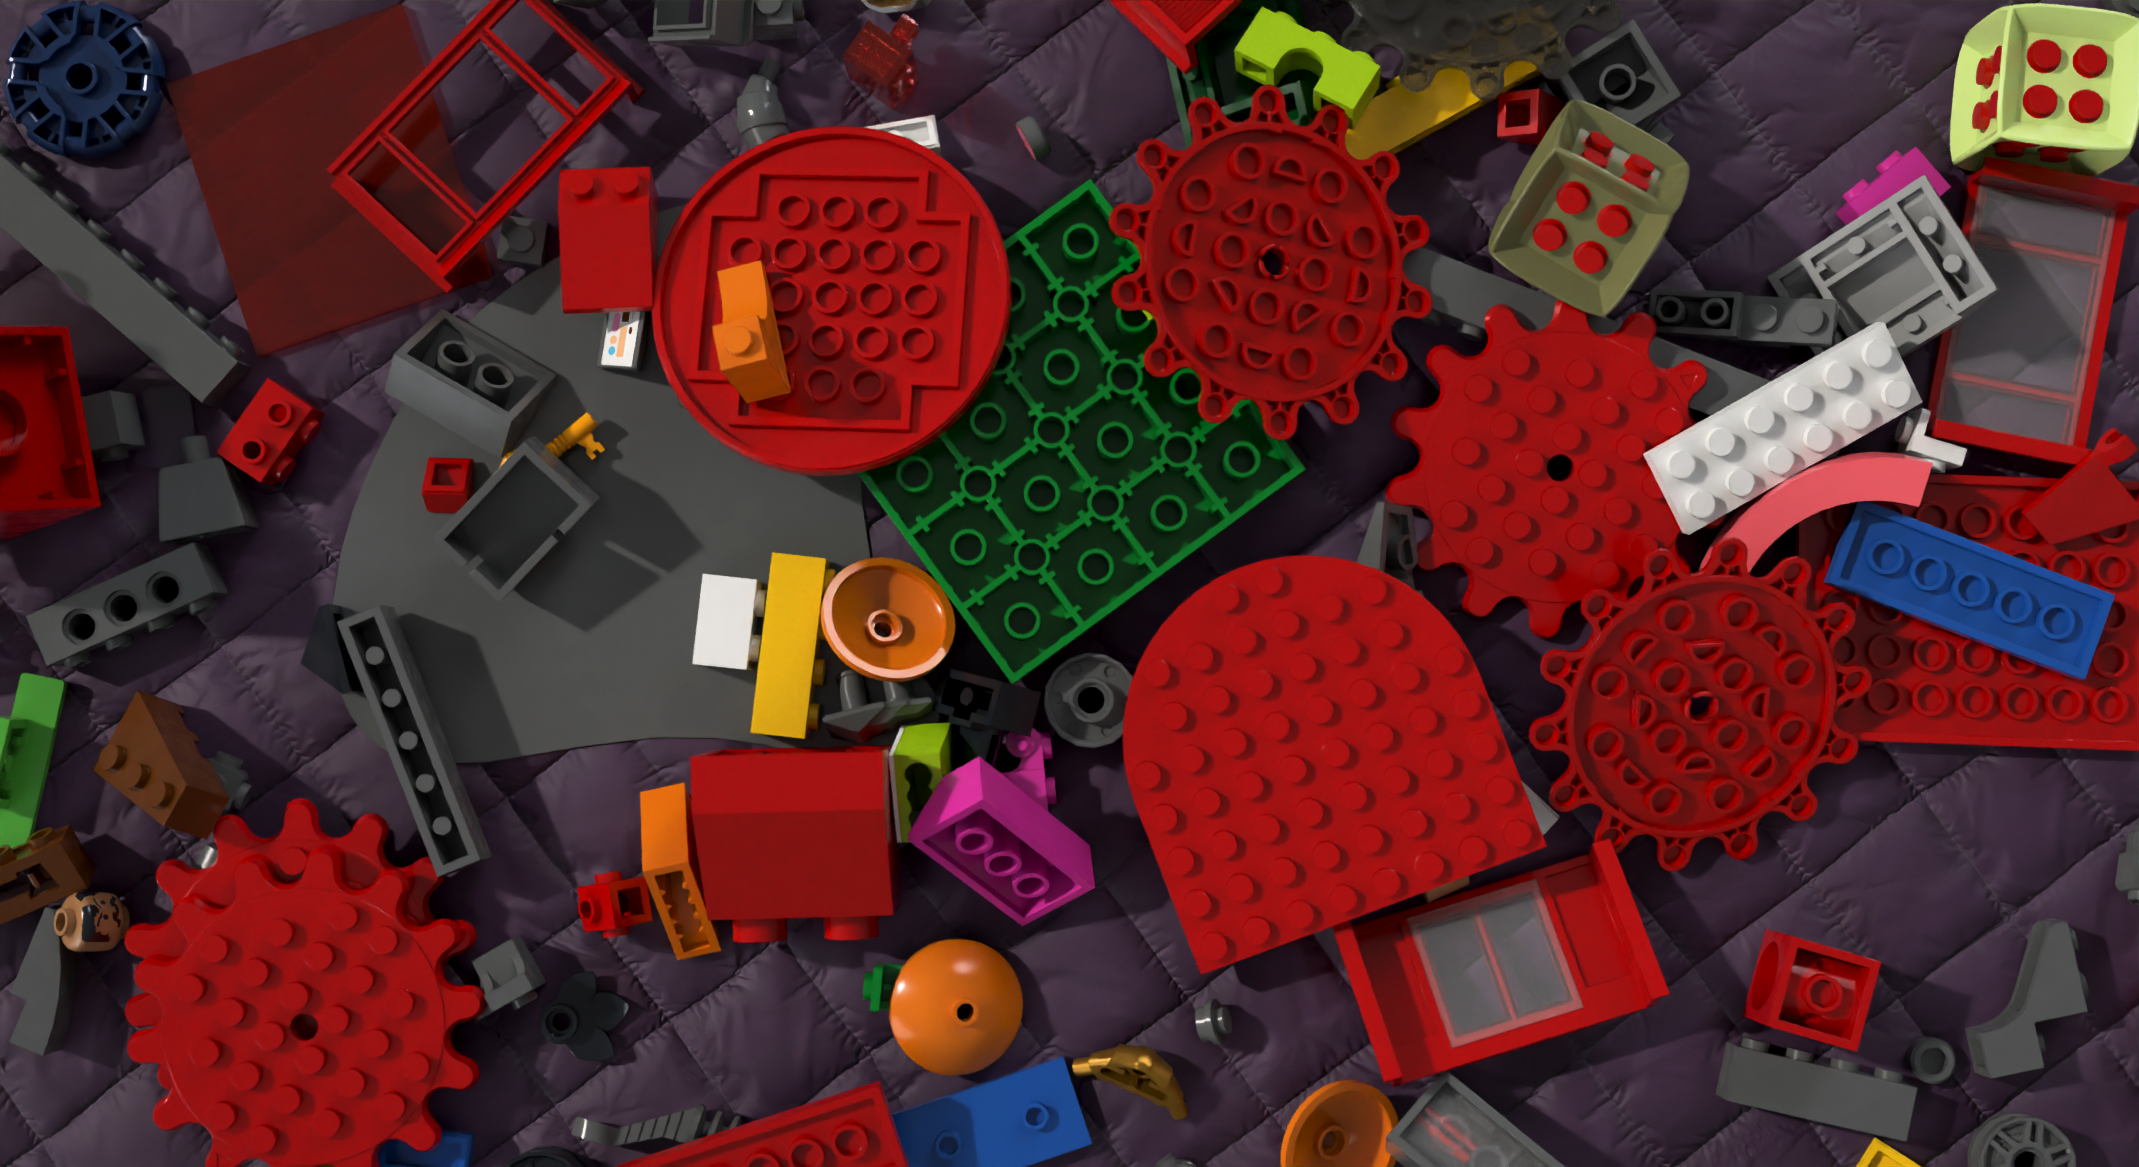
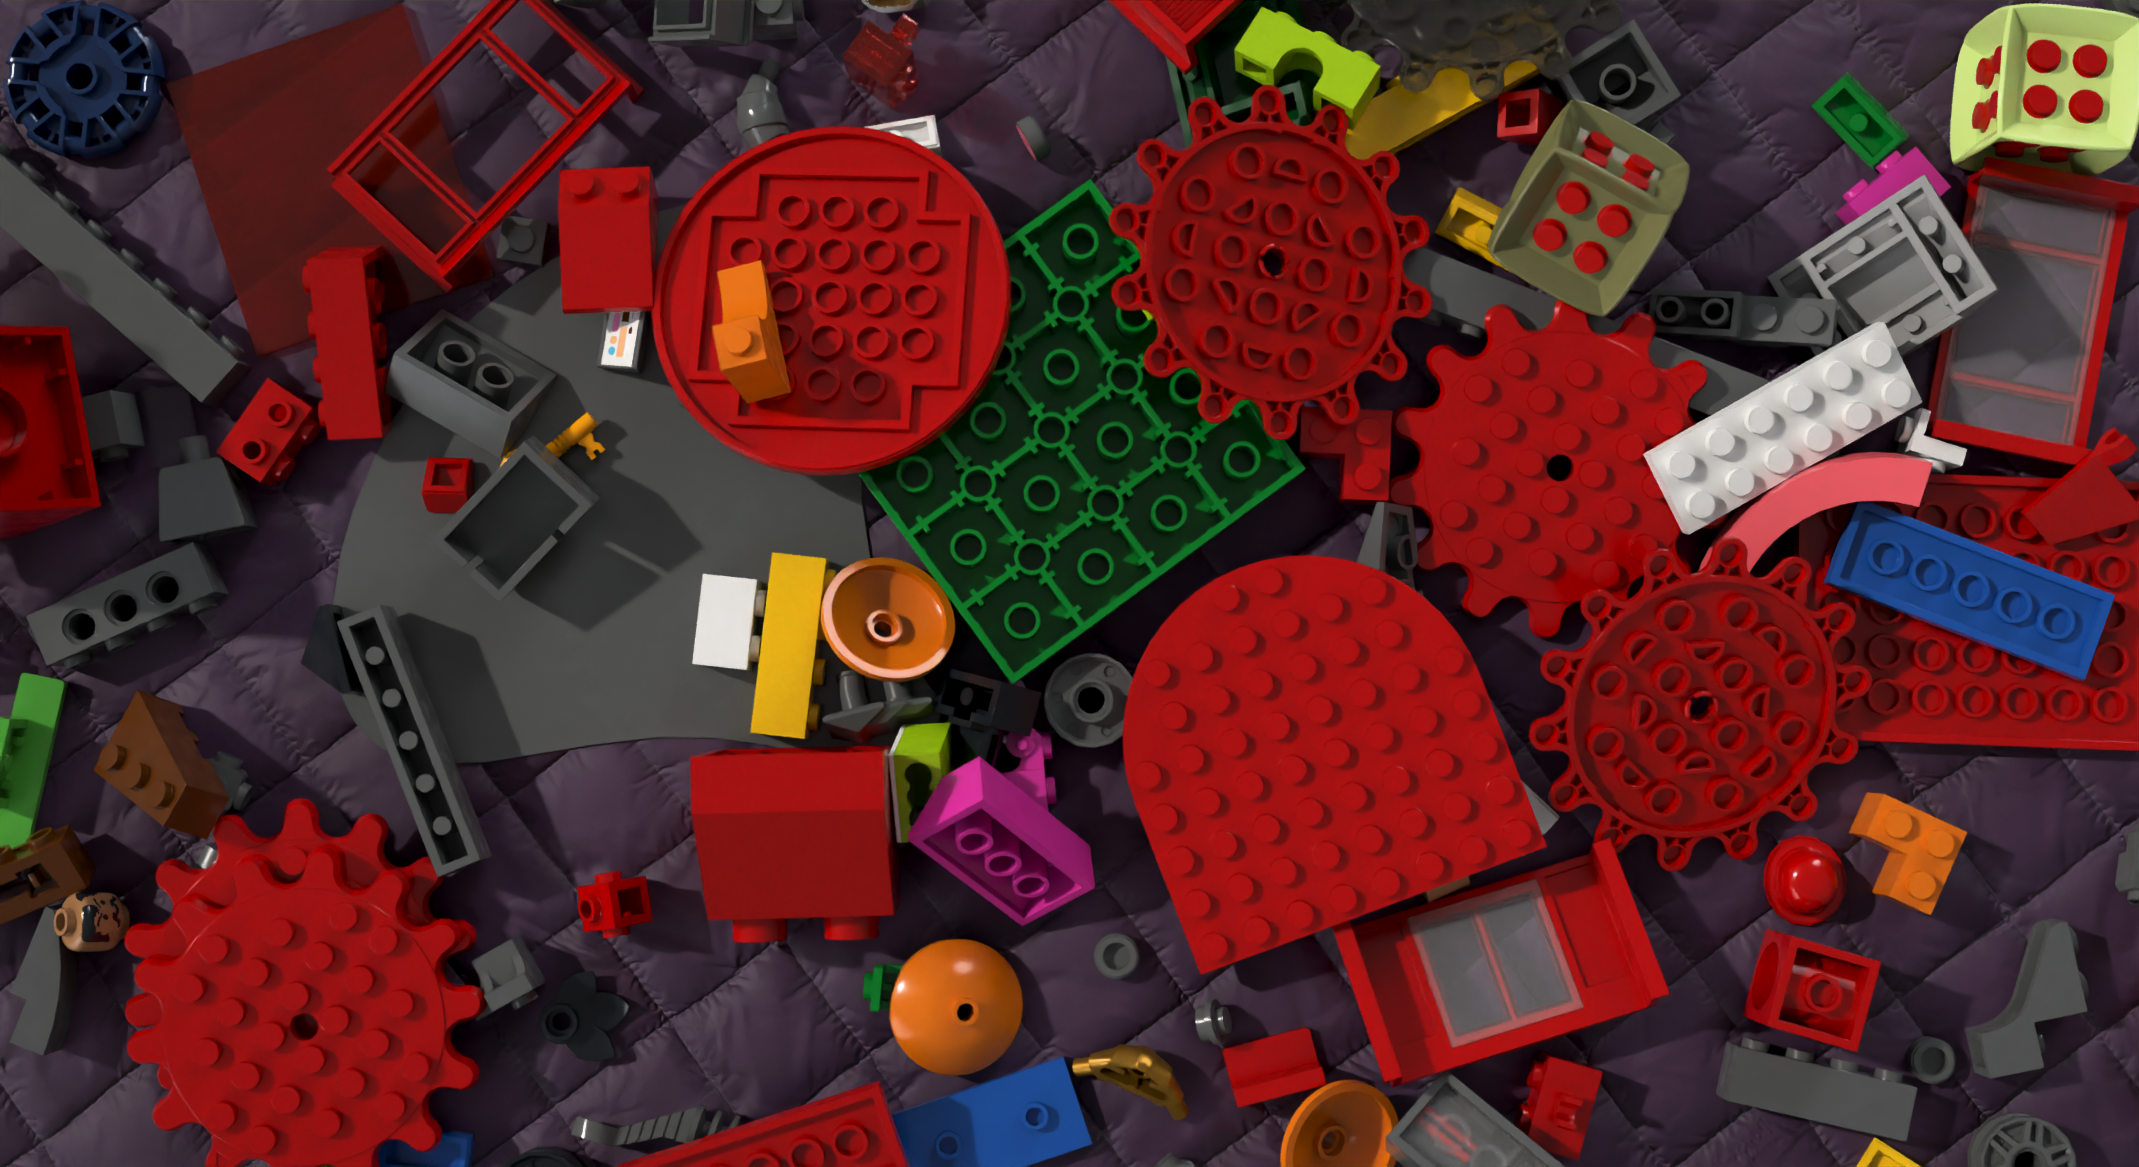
orange arch [640,783,722,960] -> none
none -> red wedge [302,245,392,440]
none -> dark grey tile [1094,932,1139,979]
none -> red panel [1222,1027,1327,1108]
none -> red brick [1295,407,1392,505]
none -> yellow slope [1435,187,1512,273]
none -> red brick [1514,1051,1603,1161]
none -> red hat [1763,835,1846,926]
none -> green slope [1811,71,1909,170]
none -> orange brick [1849,792,1967,915]

